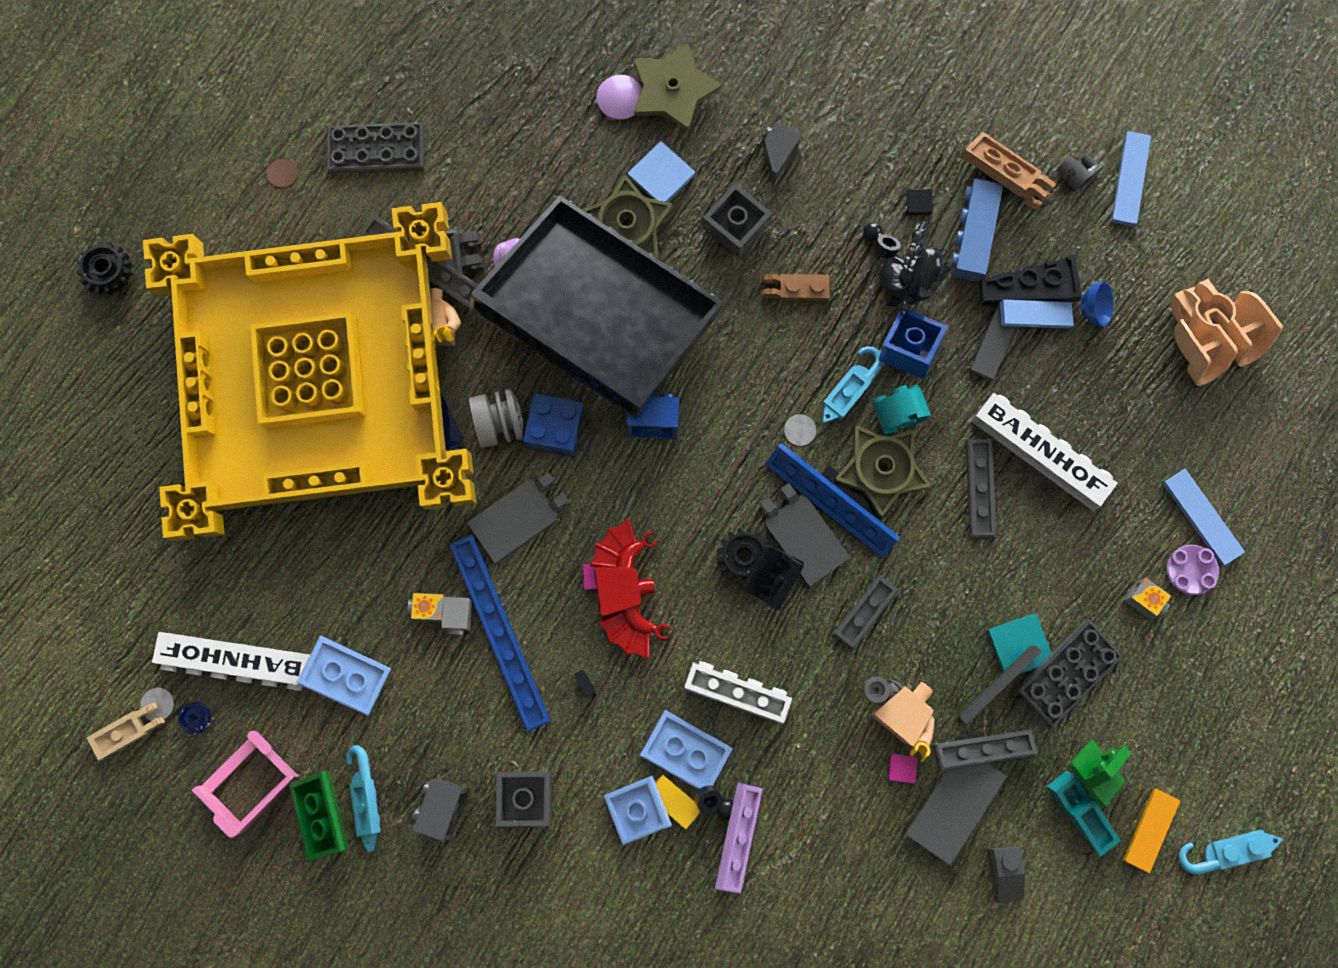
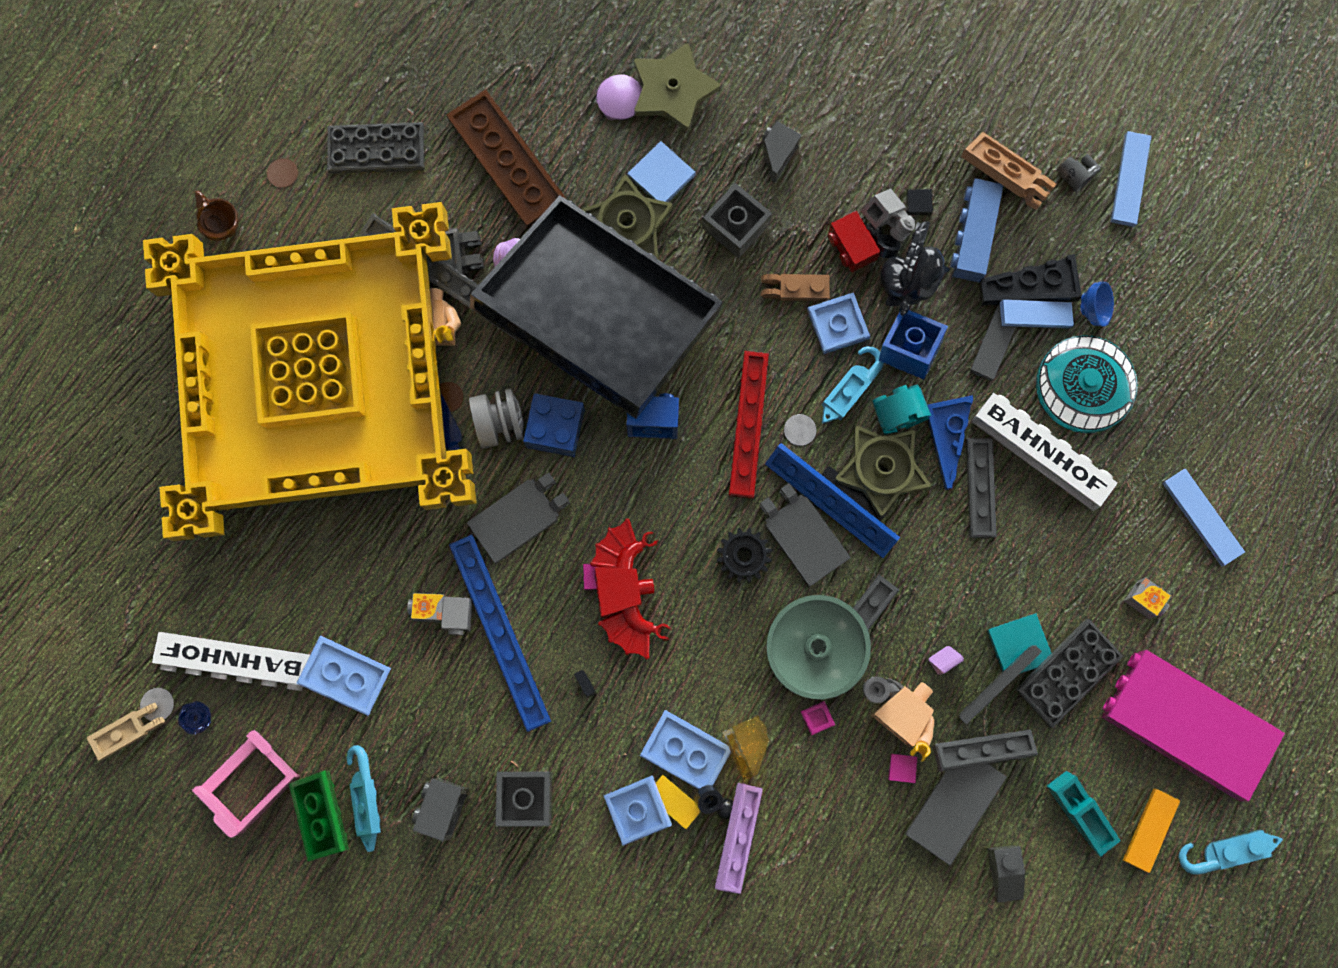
black gear [76,242,133,296] -> none
white brick [684,661,792,724] -> none
black bracket [742,545,804,611] -> none
green bracket [1069,740,1131,807] -> none
lavender dish [1167,545,1219,595] -> none
light nougat piece [1171,279,1283,386] -> none
none -> reddish brown hair [194,190,239,241]
none -> reddish brown sticker [439,382,463,413]
none -> reddish brown plate [446,89,567,229]
none -> clear yellow slope [723,716,769,780]
none -> red tile [729,351,769,499]
none -> sand green dish [767,595,871,699]
none -> dark pink tile [800,701,835,736]
none -> light blue tile [807,292,870,354]
none -> red brick [828,211,880,272]
none -> light grey brick [861,189,915,241]
none -> blue wing [927,395,973,490]
none -> lavender slope [928,646,964,675]
none -> dish [1036,335,1137,433]
none -> dark pink brick [1102,650,1285,801]

